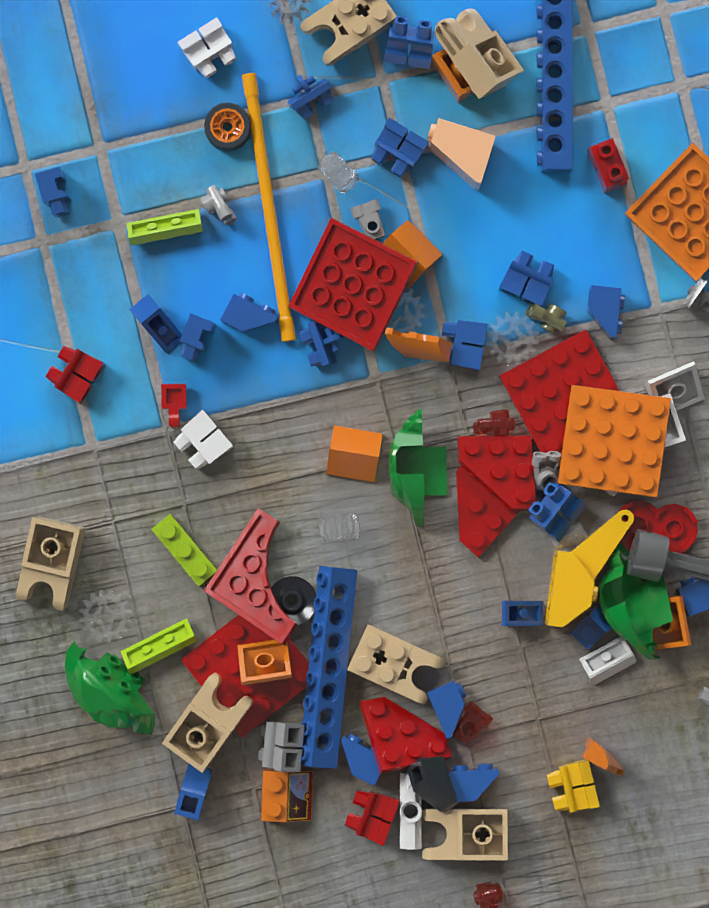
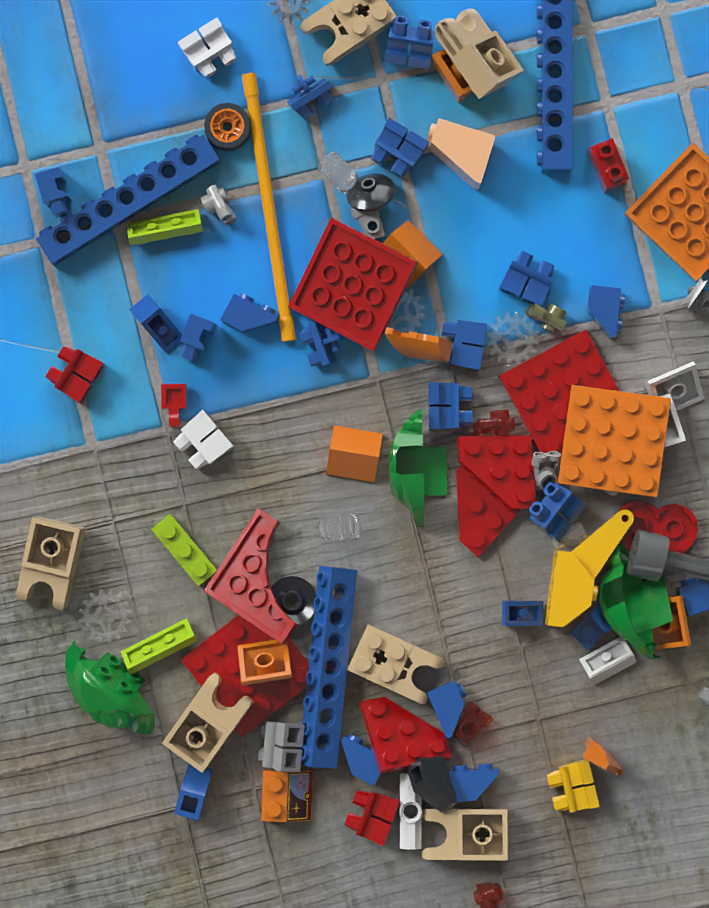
none -> blue brick [36,134,221,266]
none -> black dish [346,173,395,212]
none -> blue hips [428,382,473,430]

